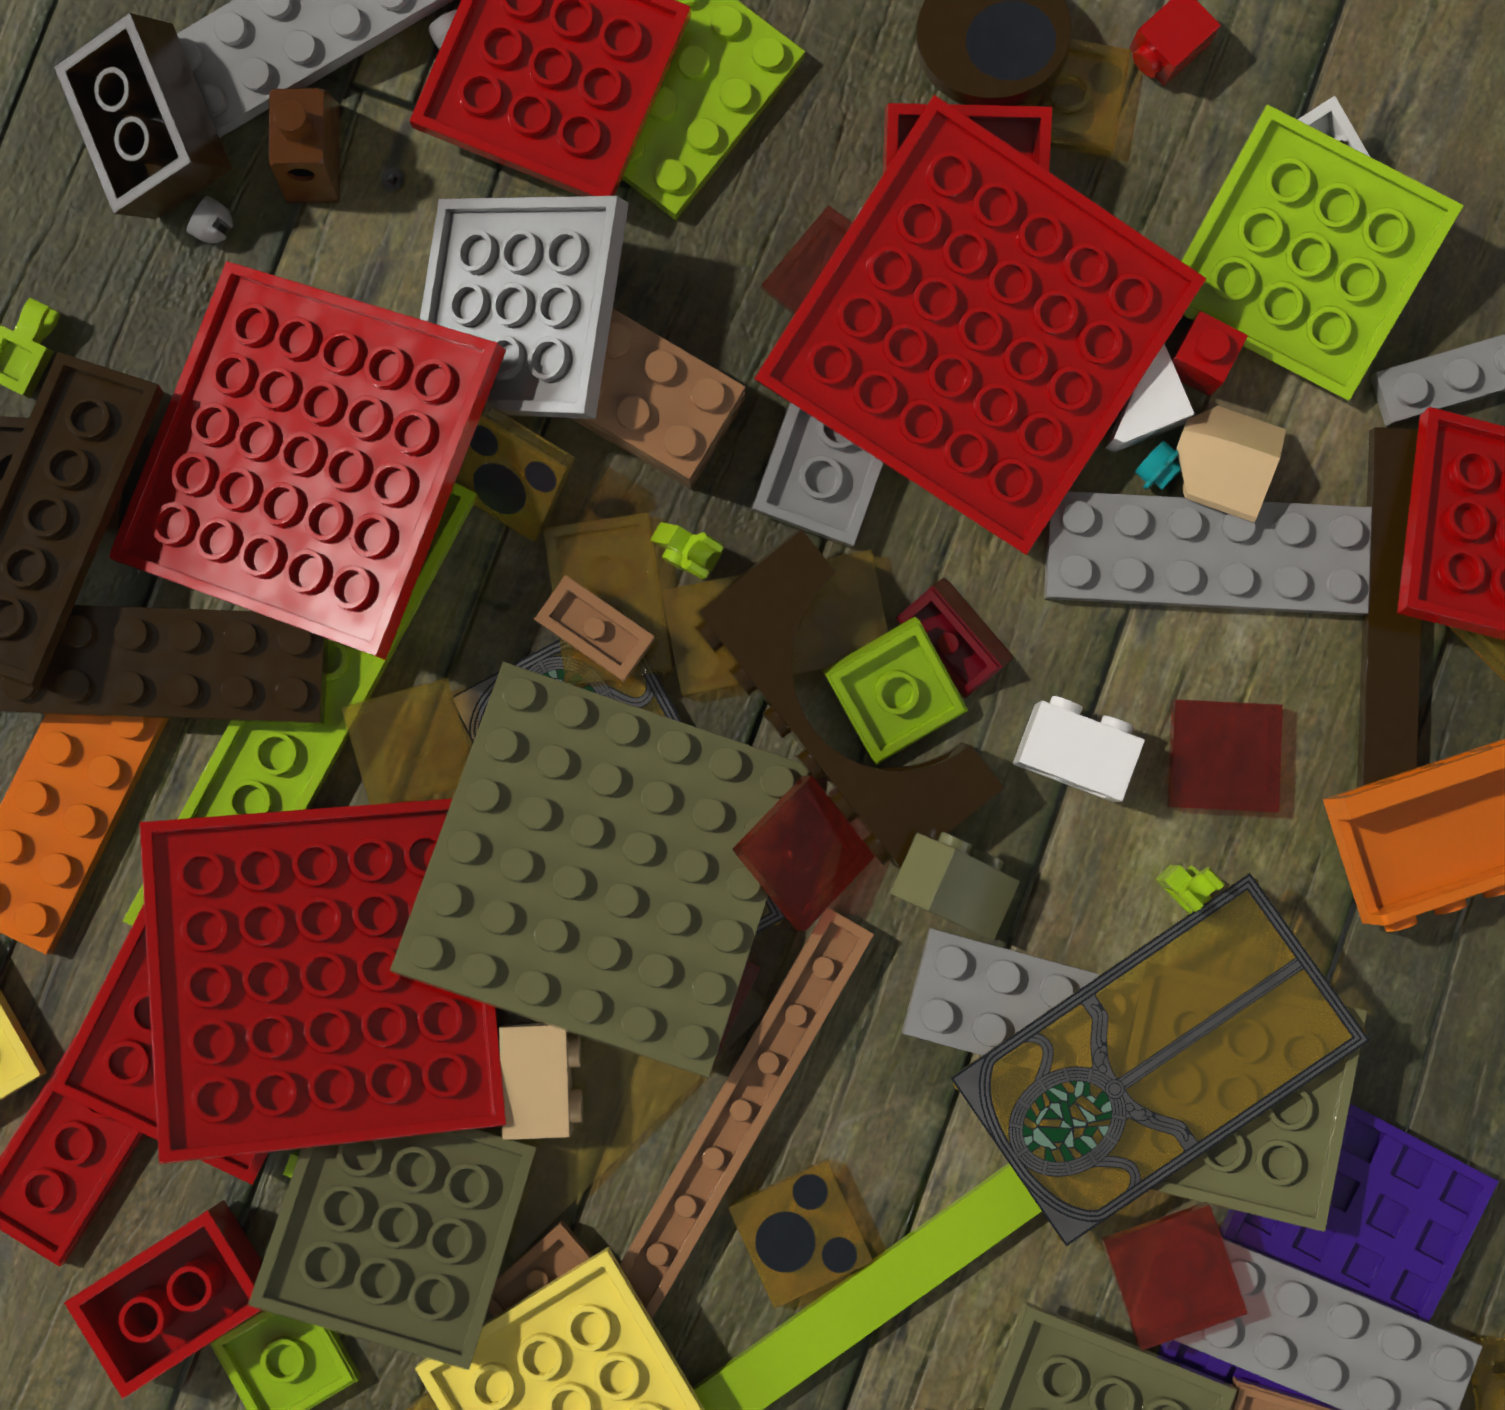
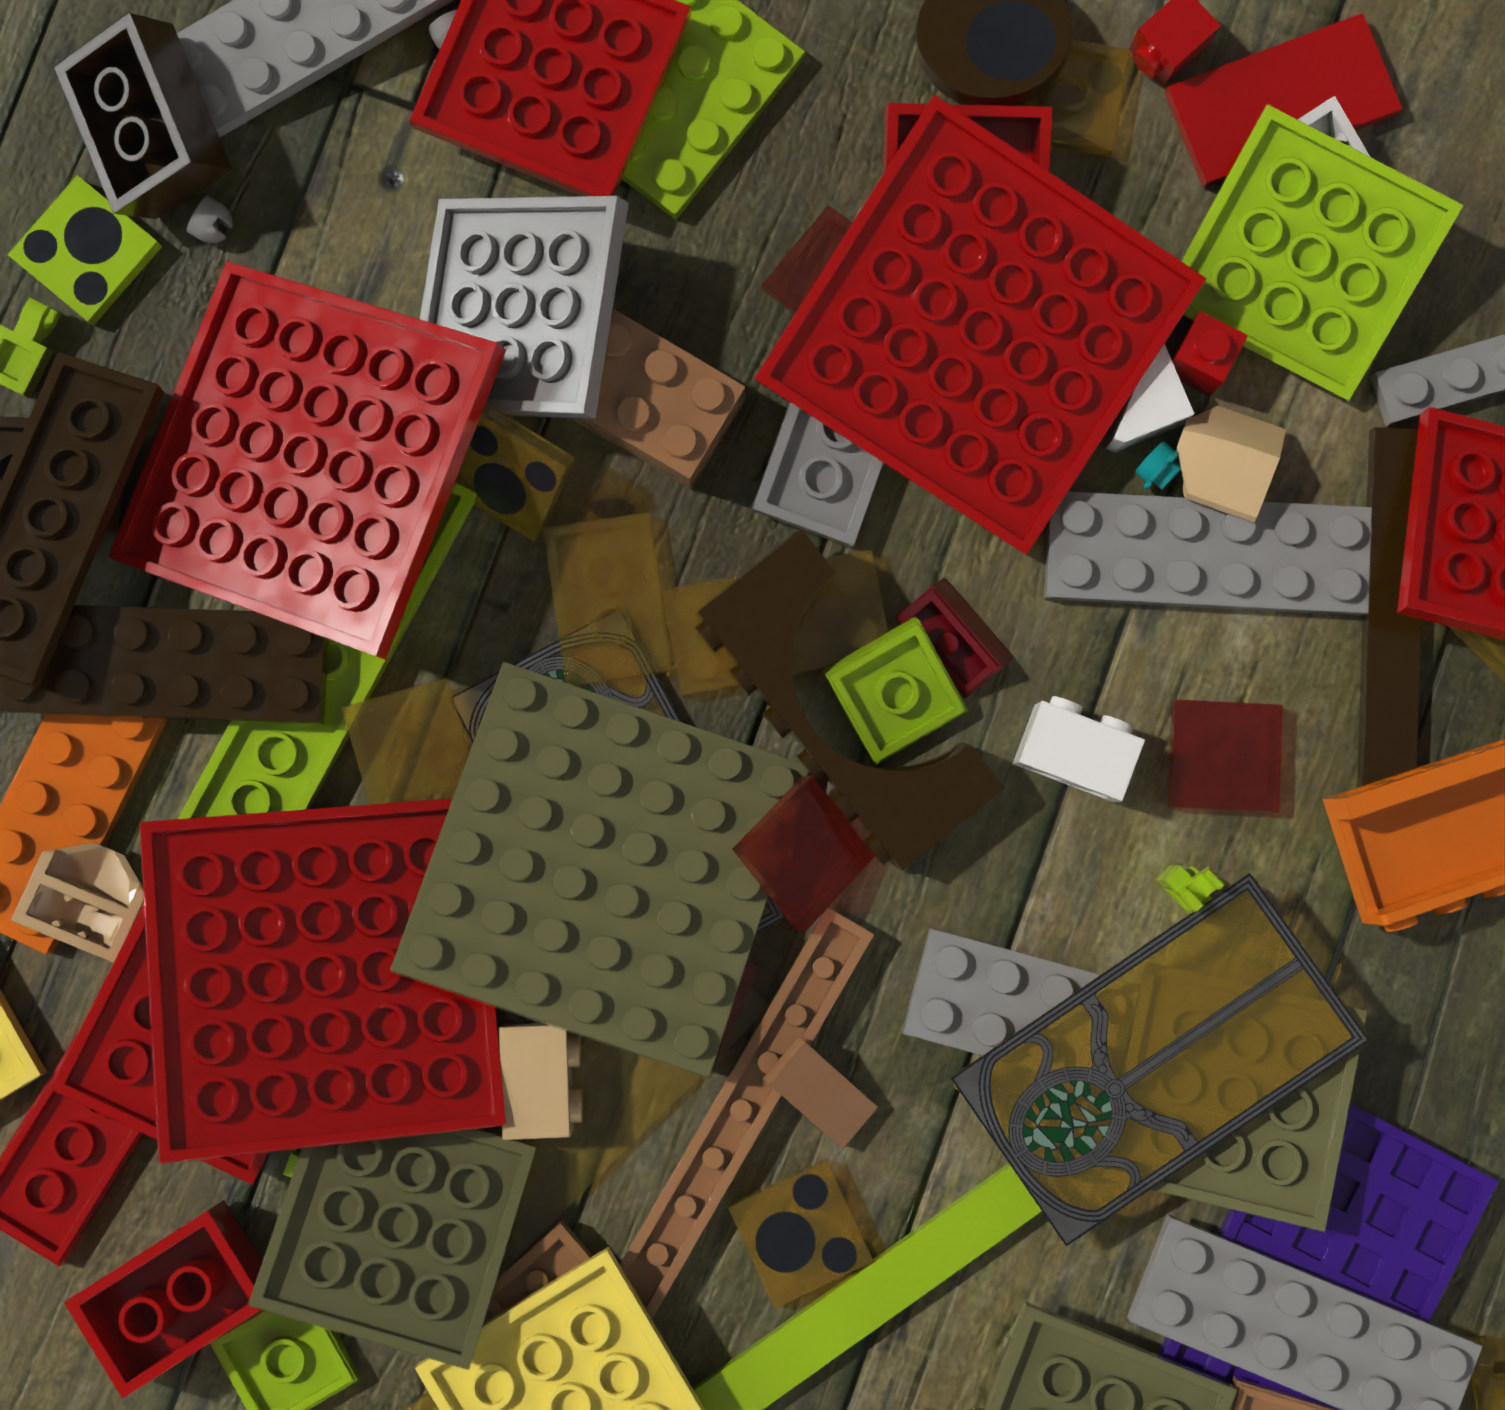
reddish brown torso [269,88,340,203] -> none
medium nougat plate [534,575,655,683] -> none
lime plate [650,522,724,579] -> none
olive brick [890,832,1020,941] -> none
clear red tile [1101,1202,1248,1351] -> none
none -> lime tile [8,175,162,326]
none -> tan slope [11,842,144,963]
none -> medium nougat tile [763,1037,878,1149]
none -> red tile [1164,13,1403,189]

